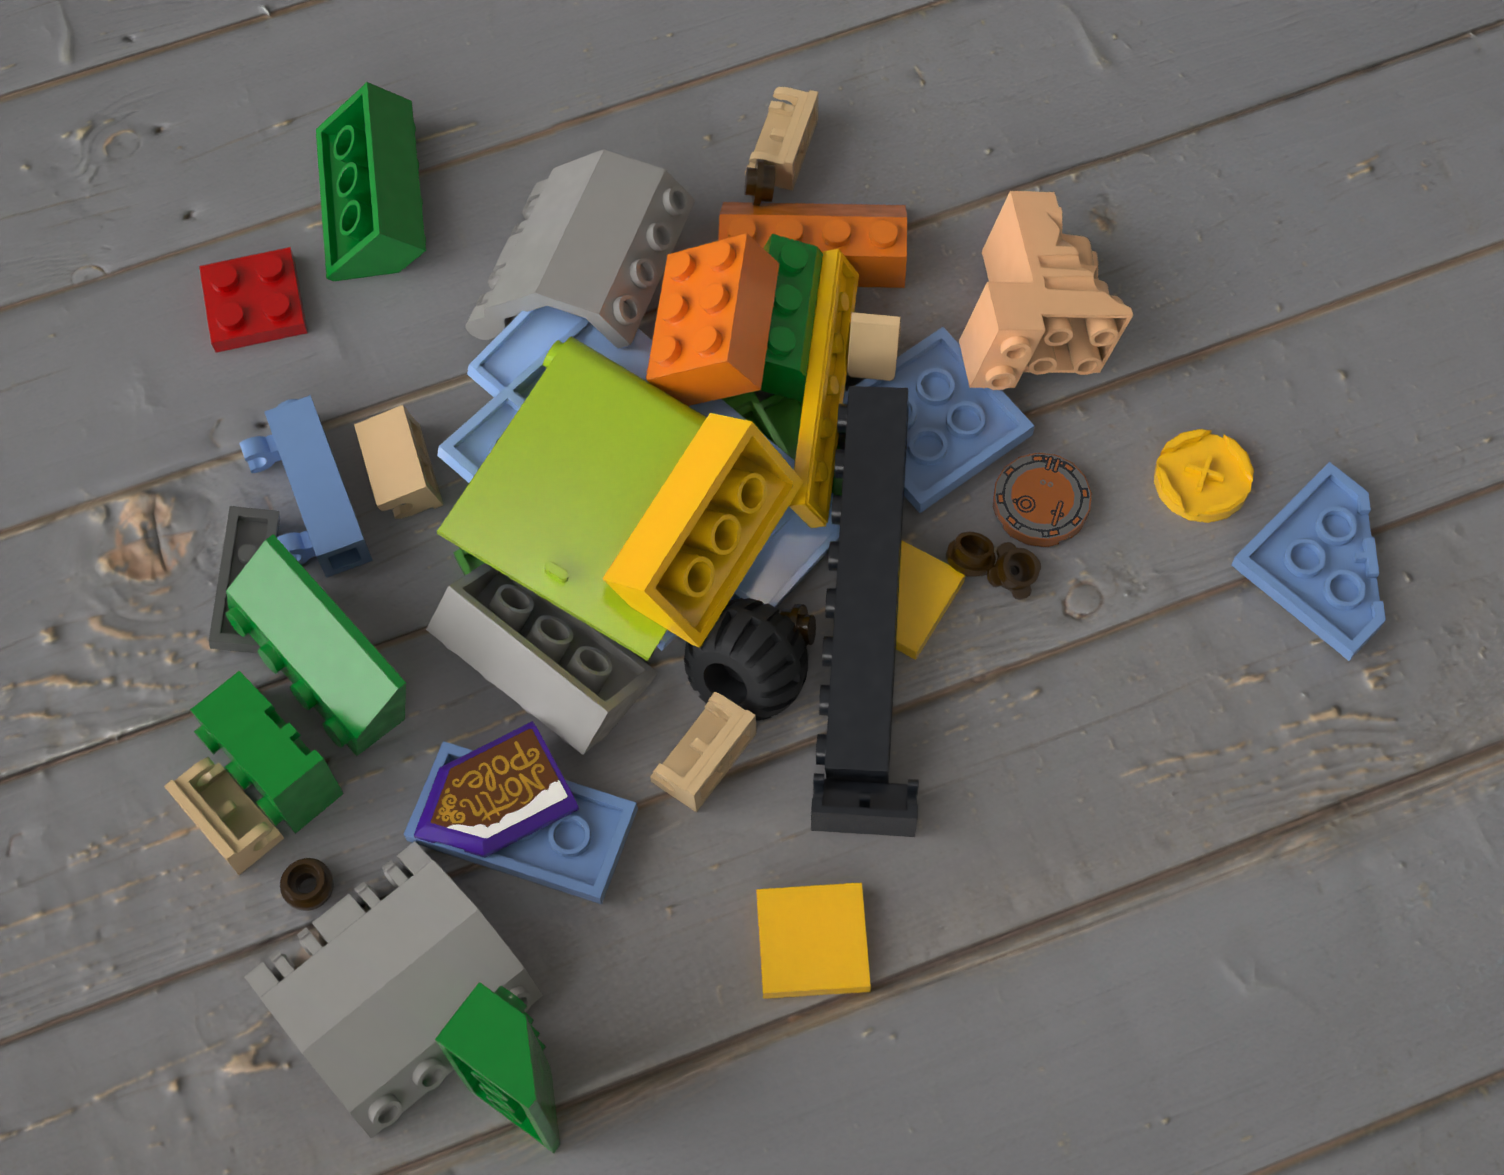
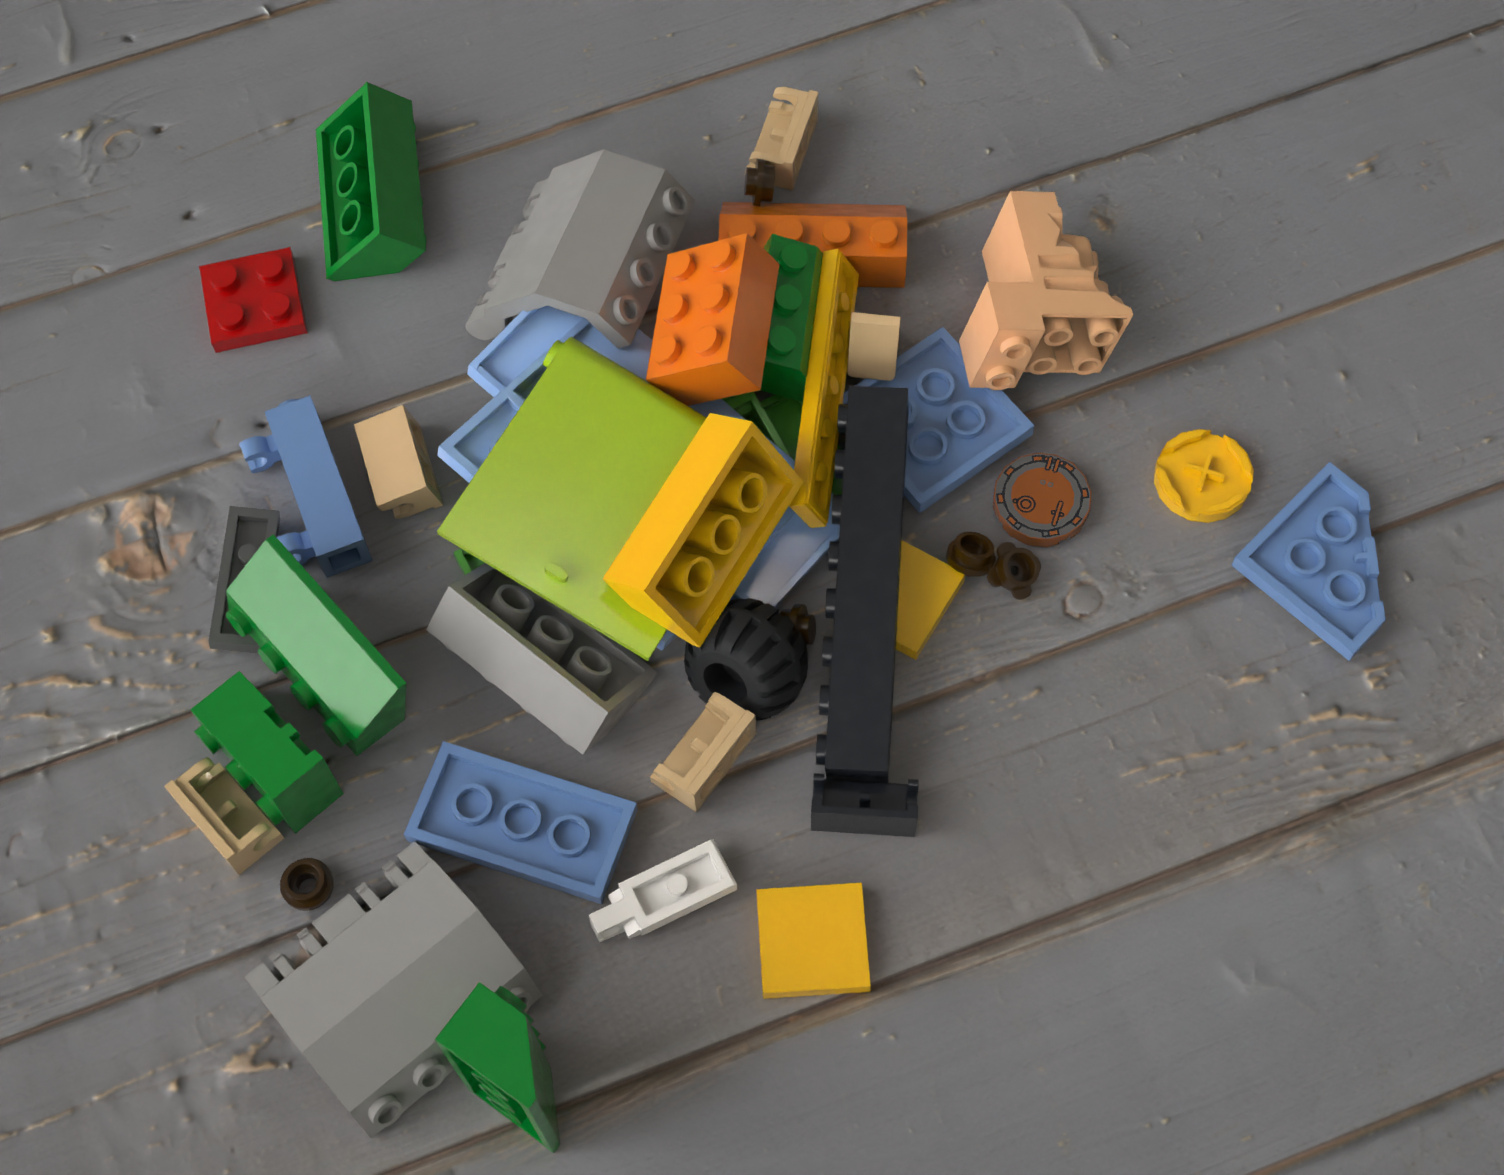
tile [414,721,579,858] -> none
none -> white hinge [589,839,737,942]

